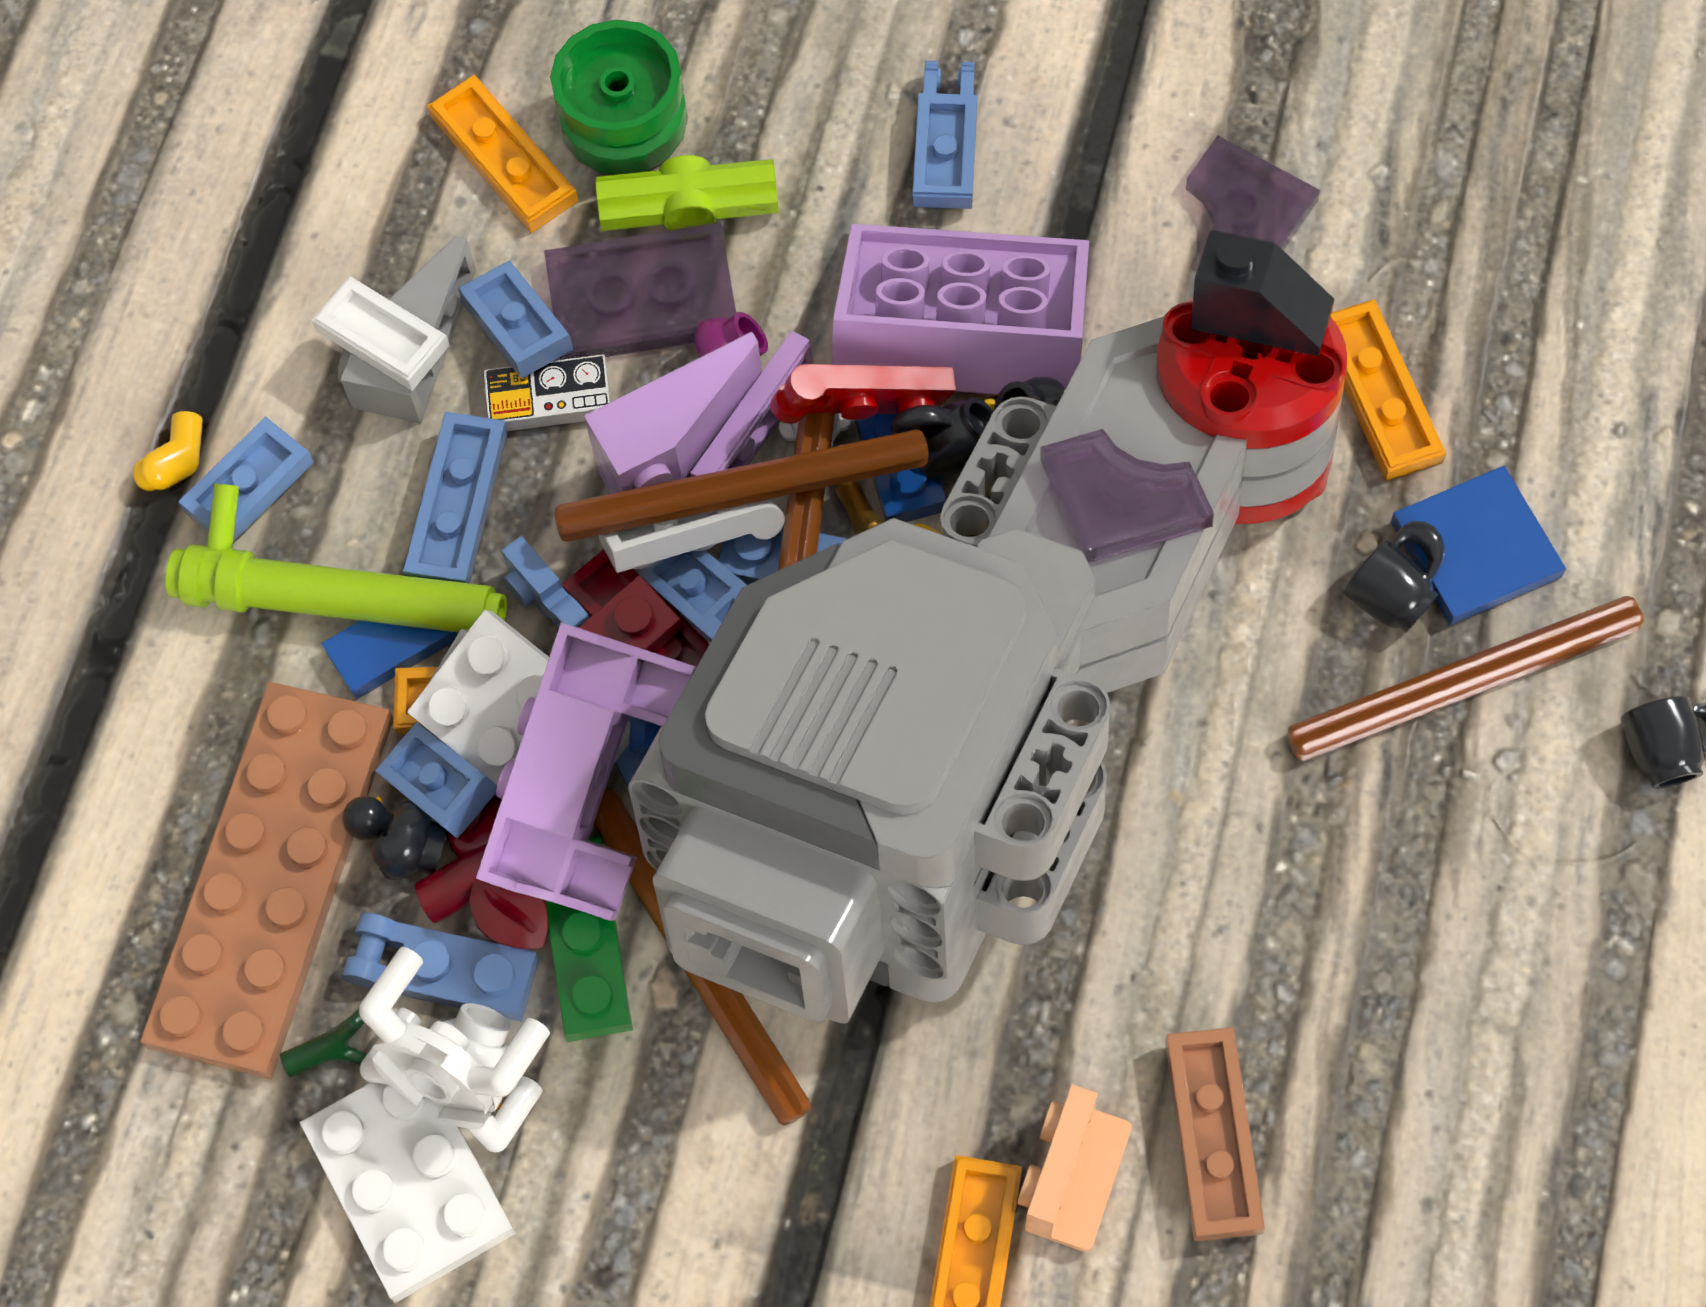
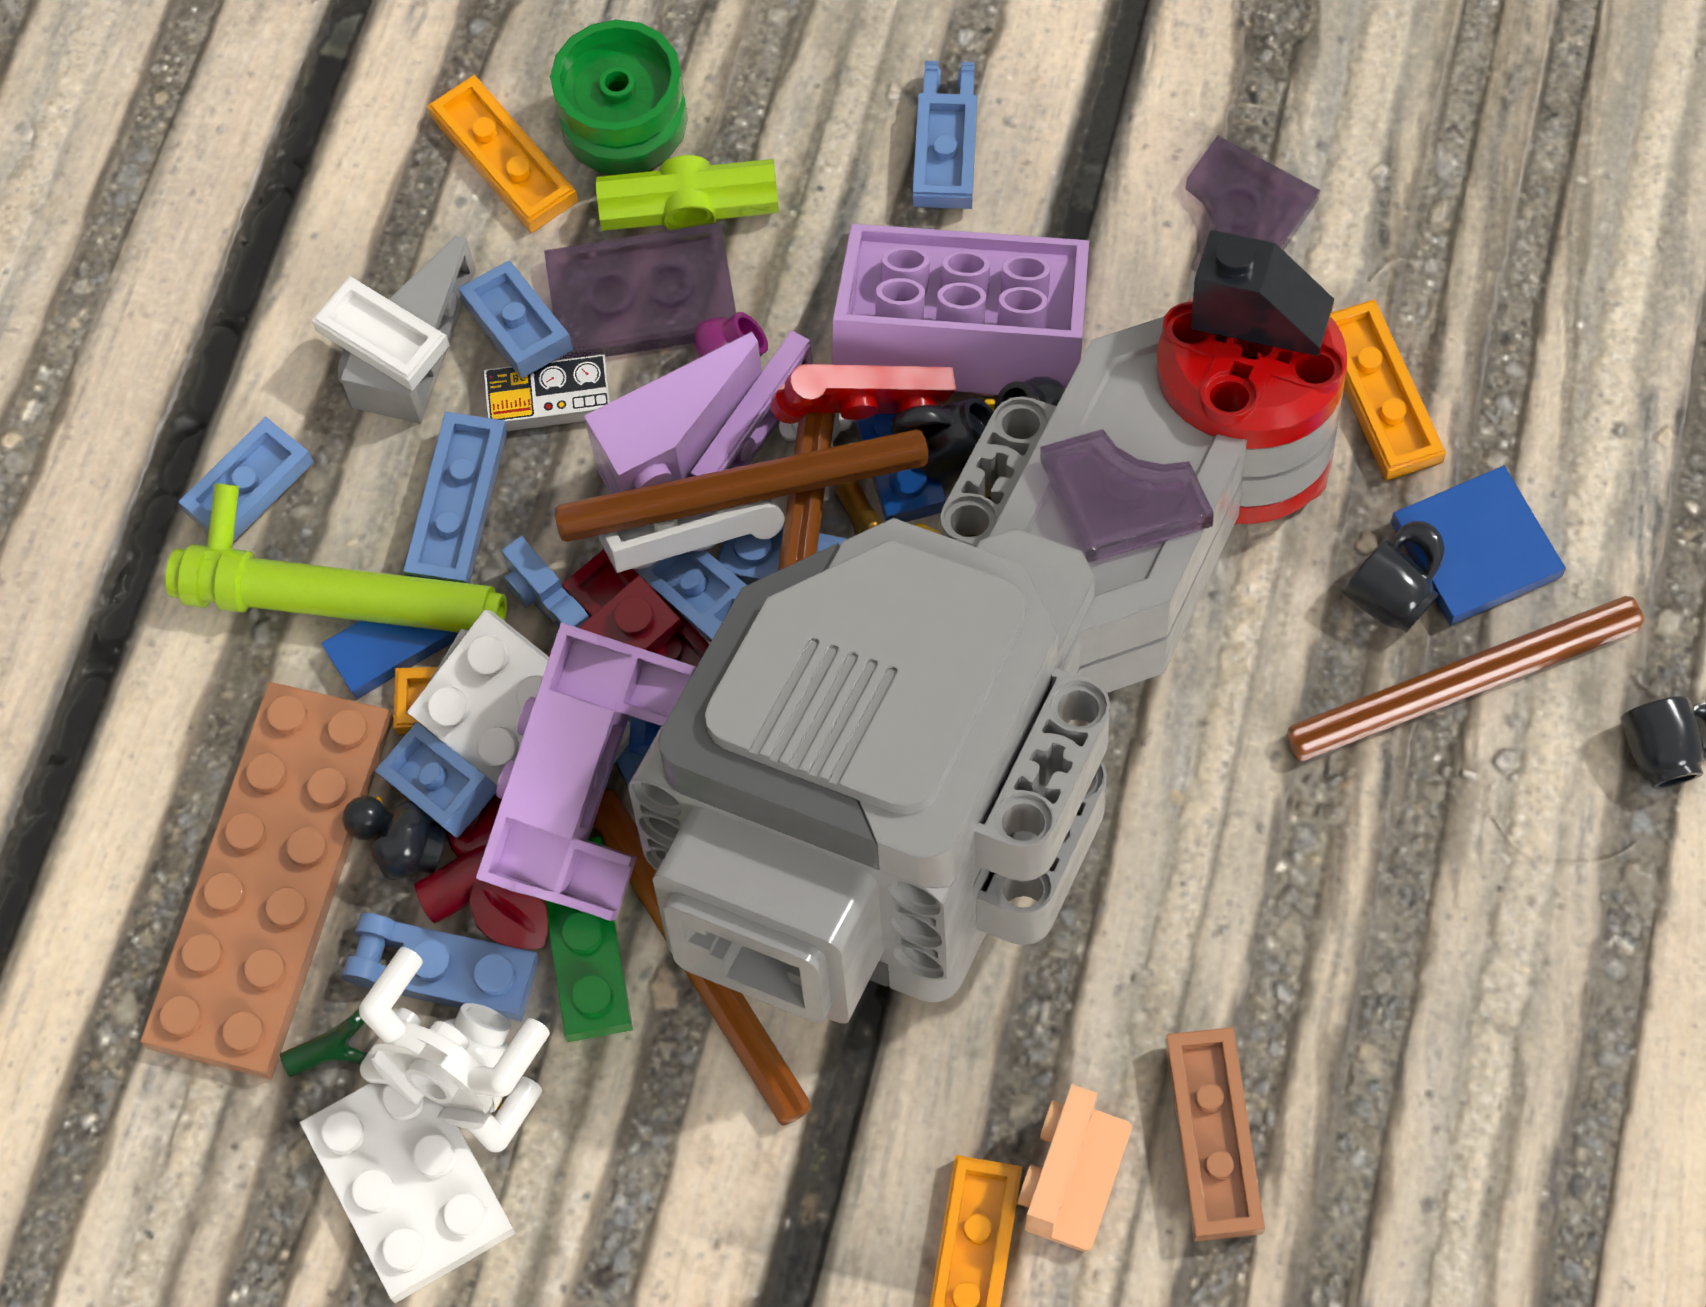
yellow arm [133,411,203,491] -> none

